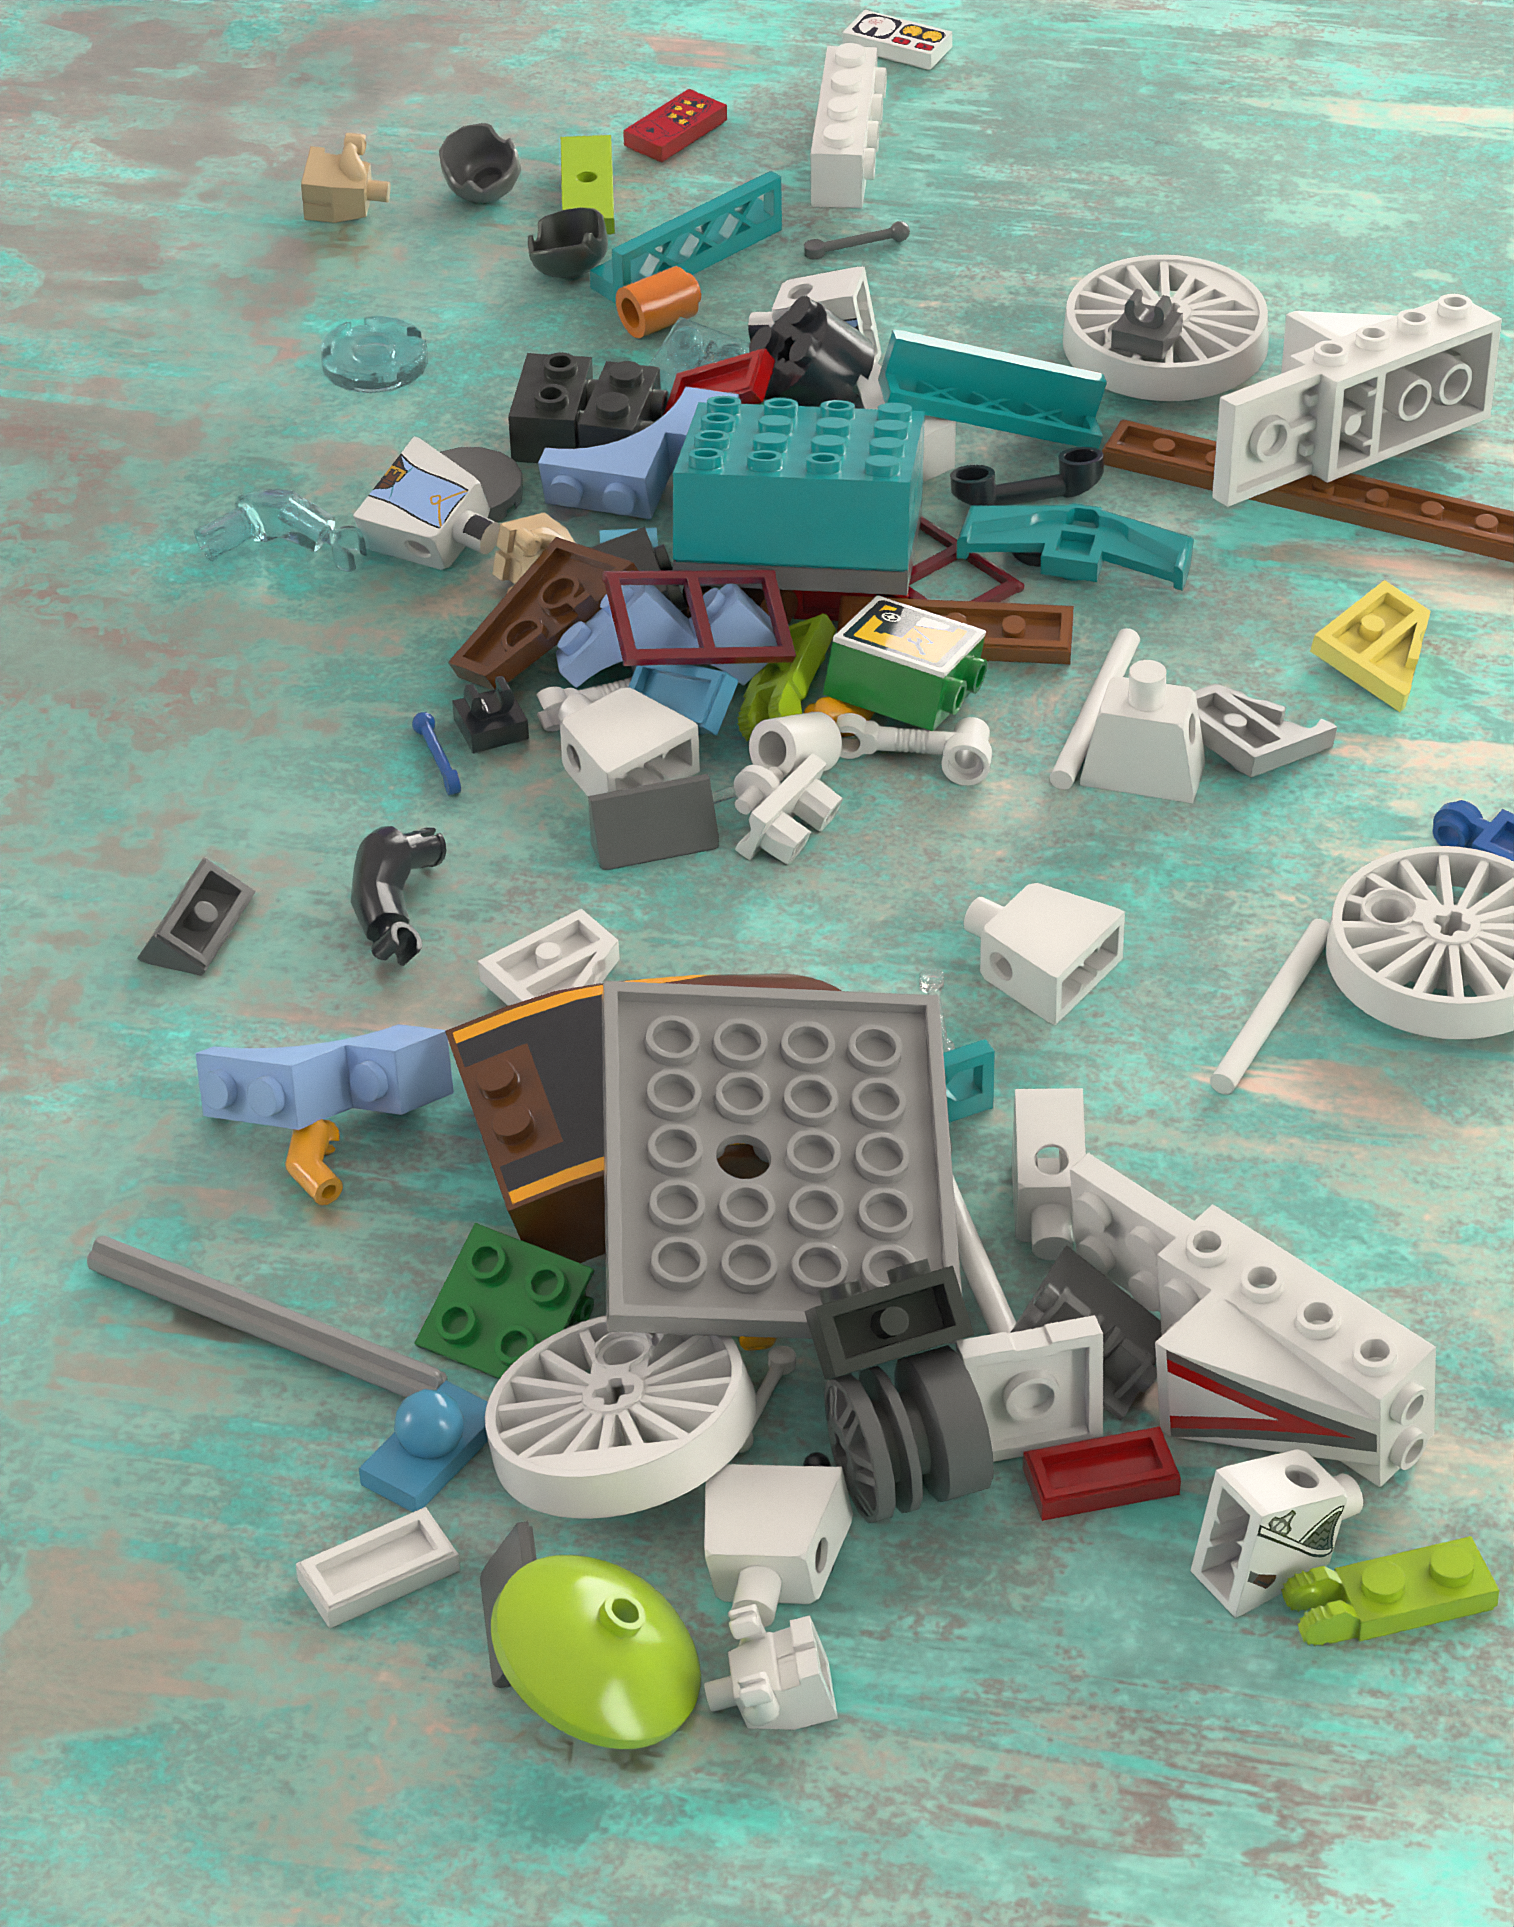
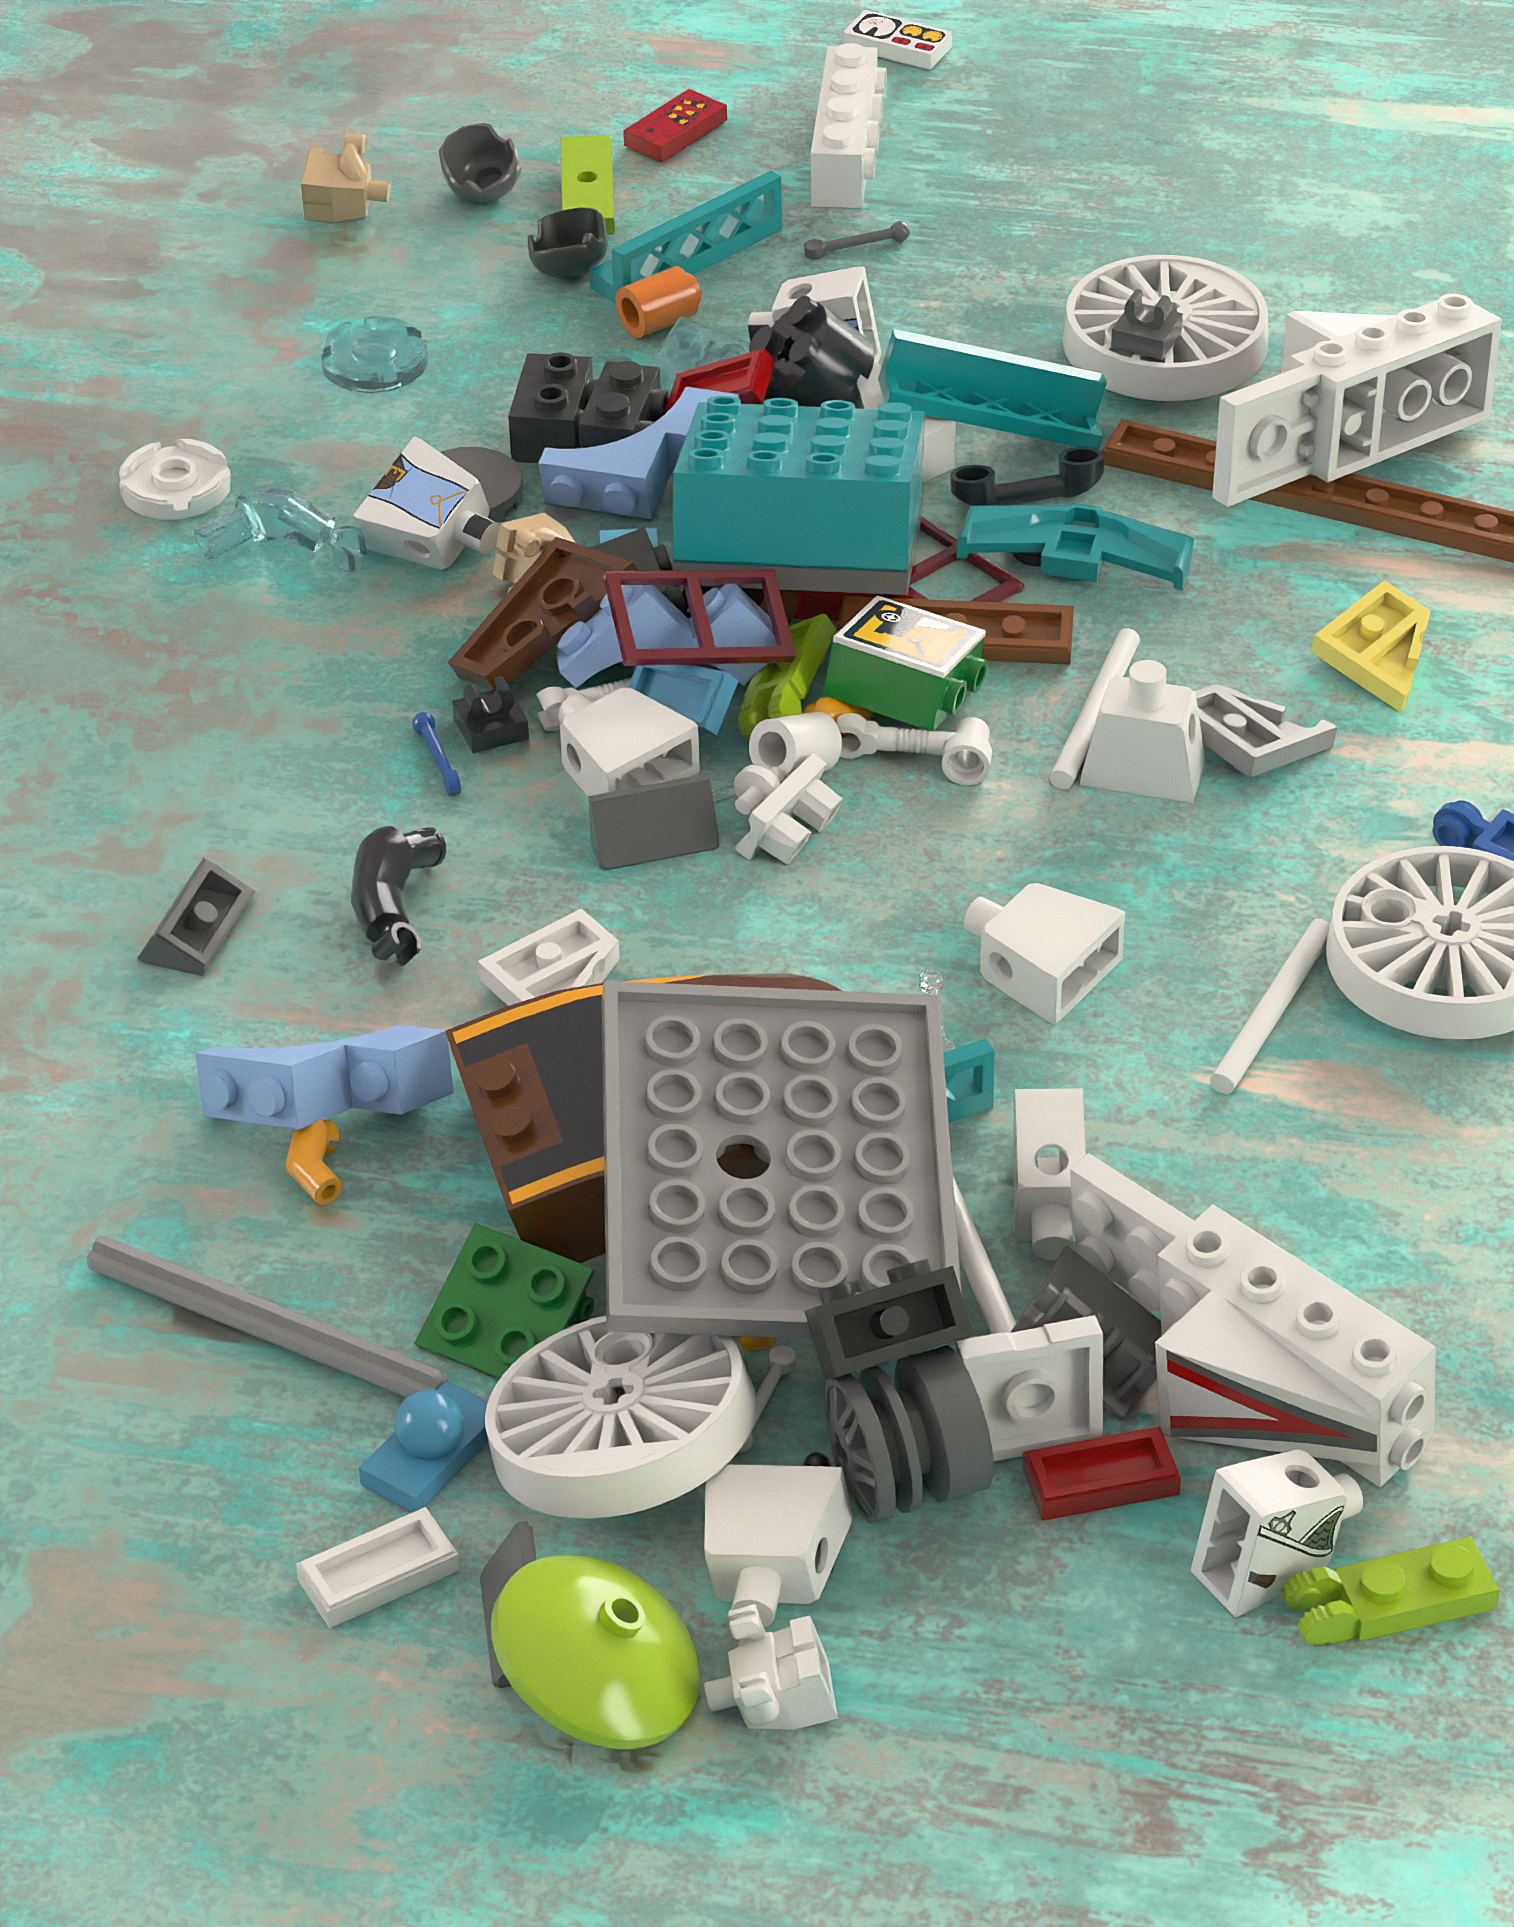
none -> white tile [119,439,231,520]

